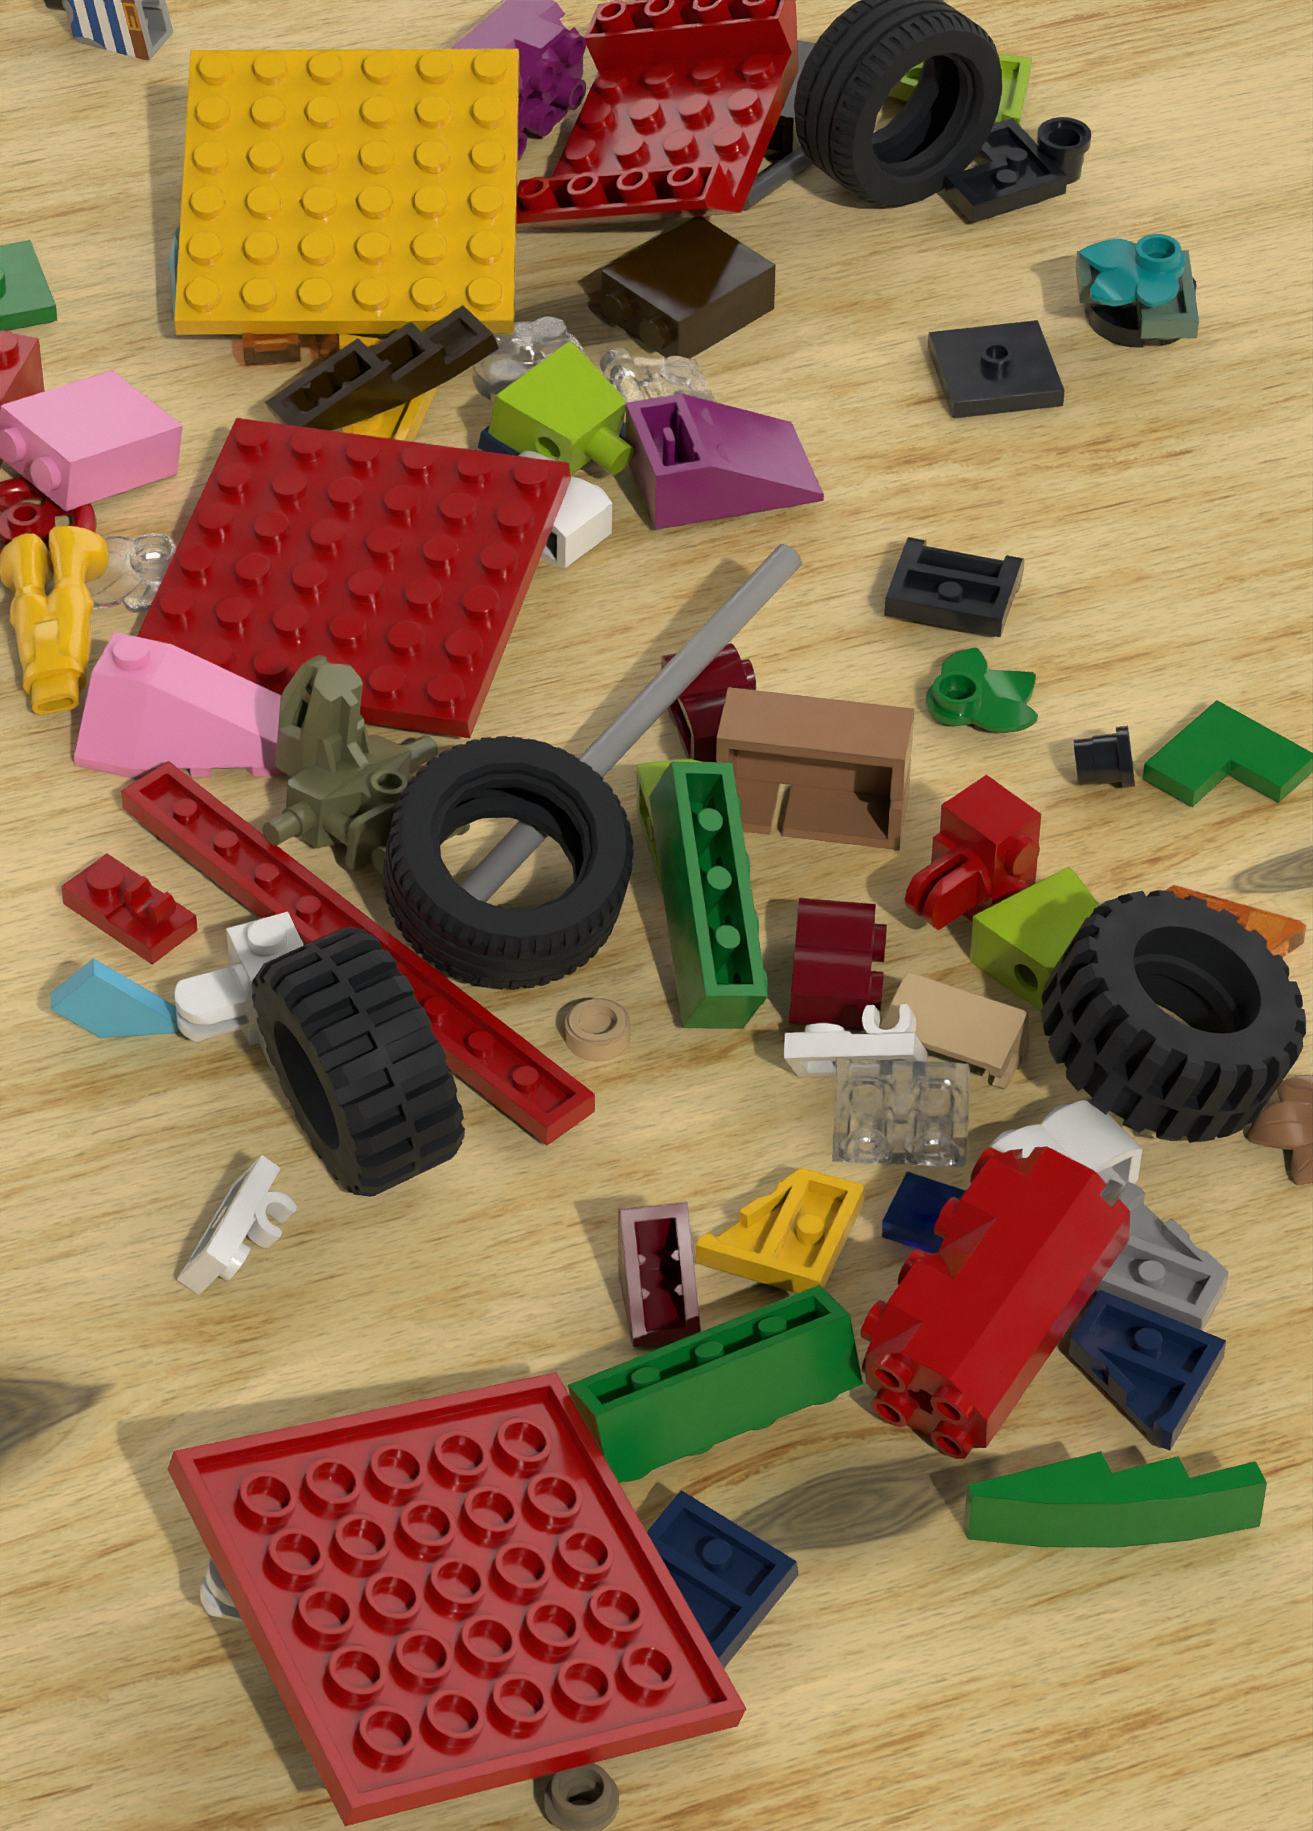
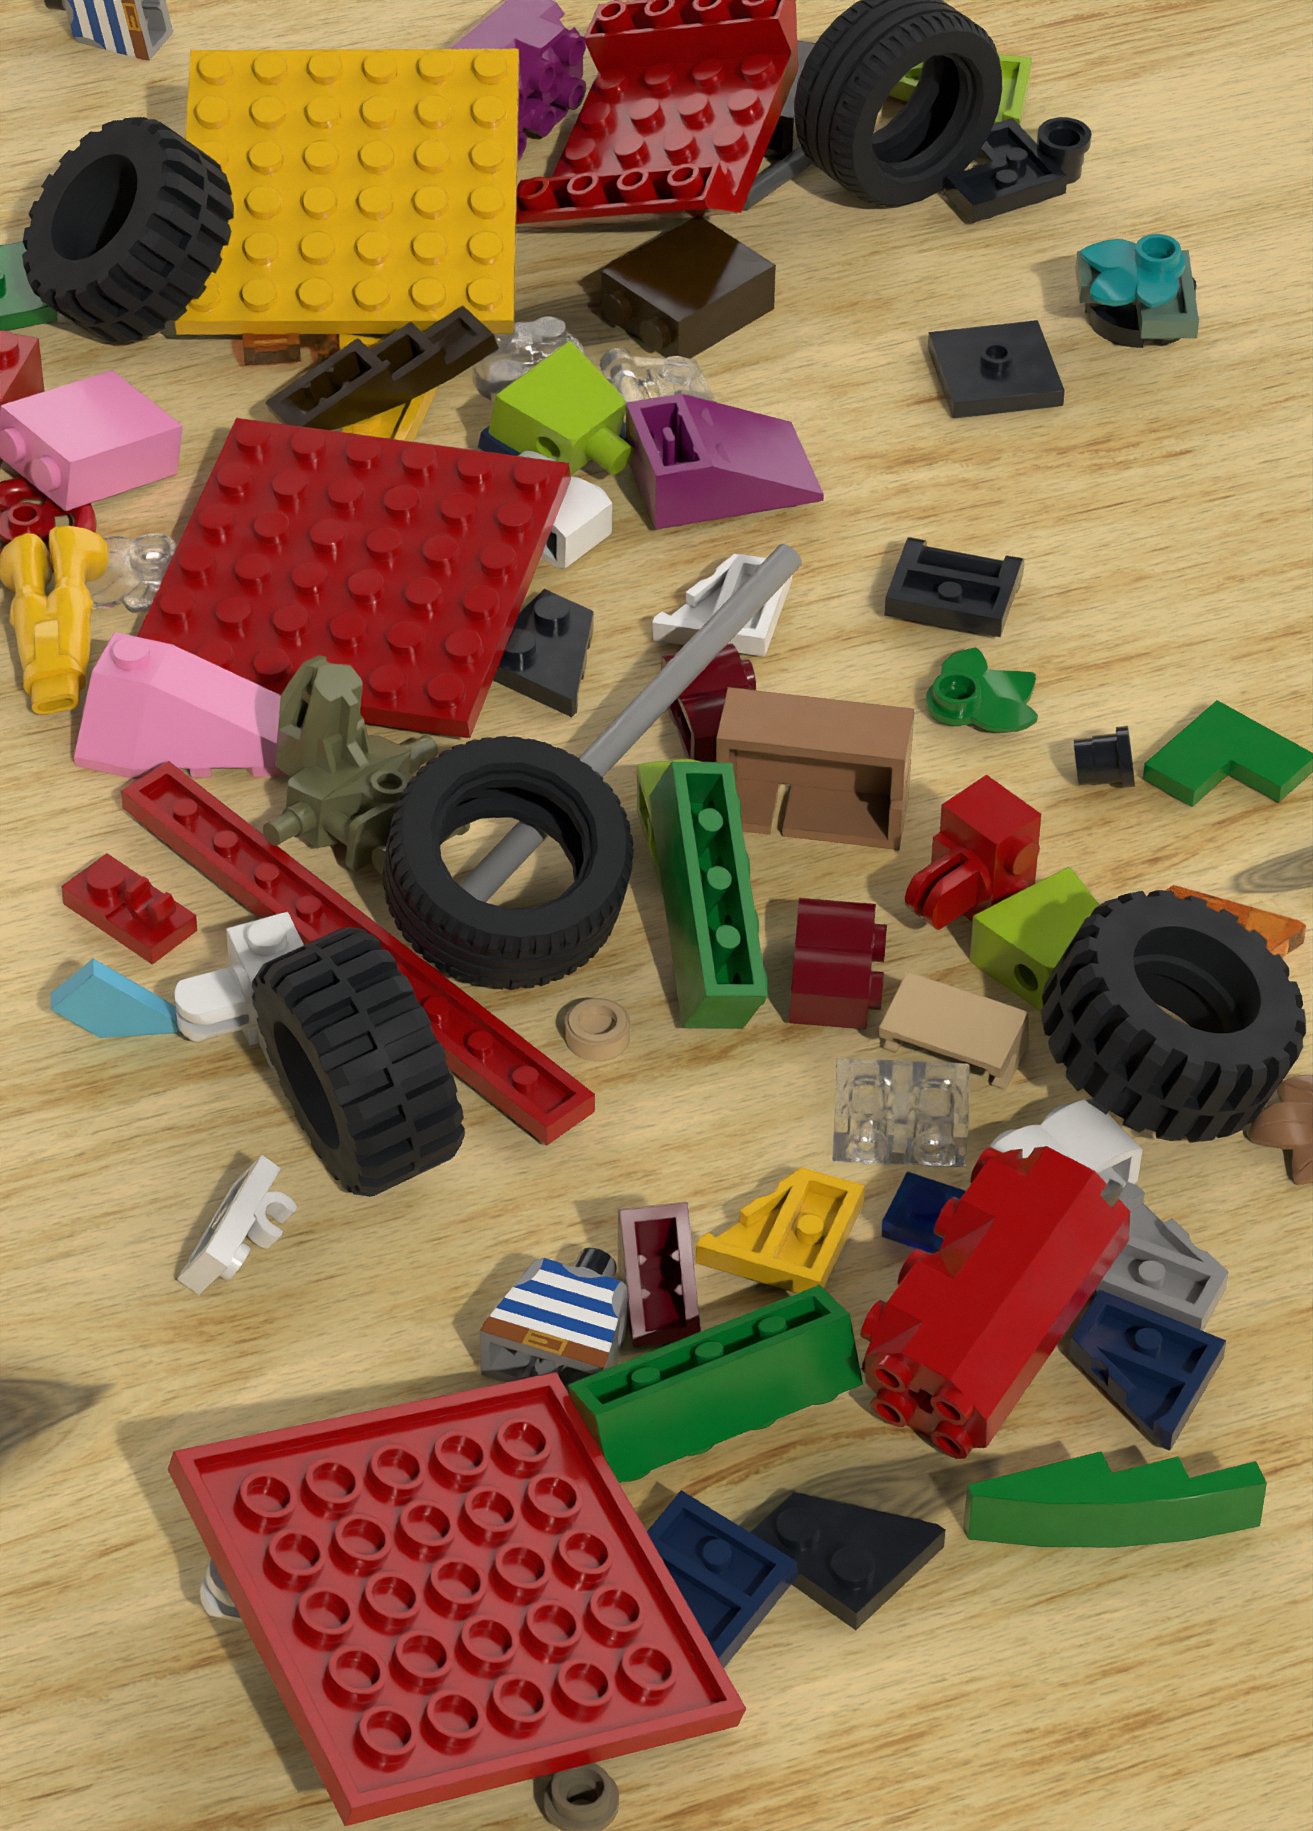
white plate [784,1004,927,1077] -> none
none -> black tyre [22,117,234,342]
none -> torso [480,1248,628,1395]
none -> black wing [493,589,594,717]
none -> white wing [652,554,792,657]
none -> black wing [750,1492,946,1631]

